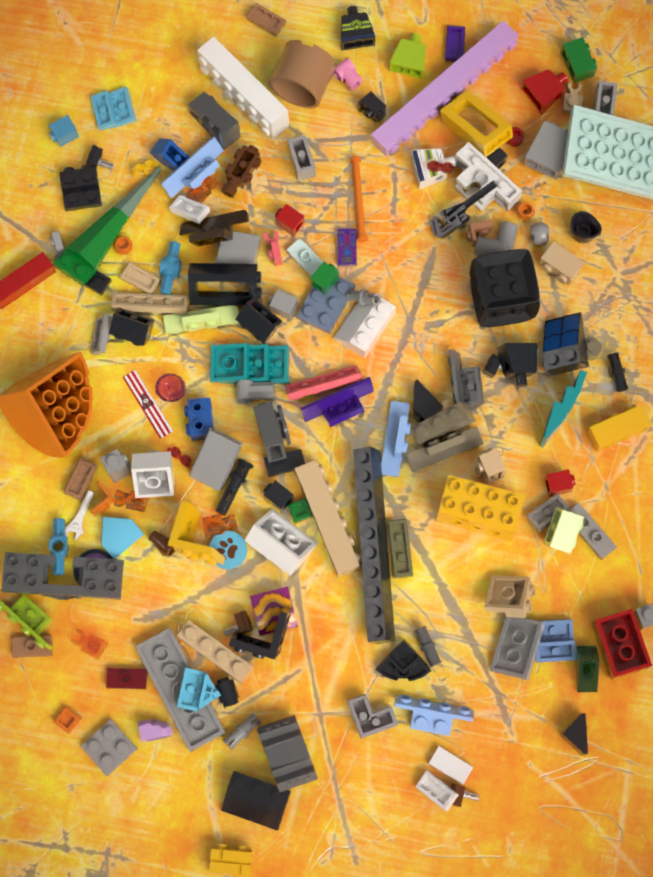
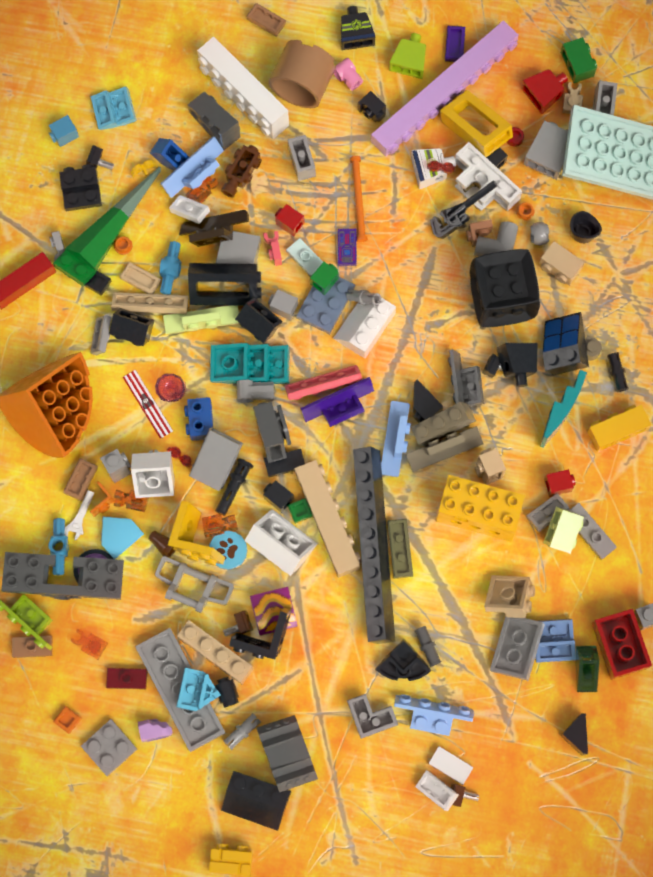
none -> light grey bar [155,556,234,613]

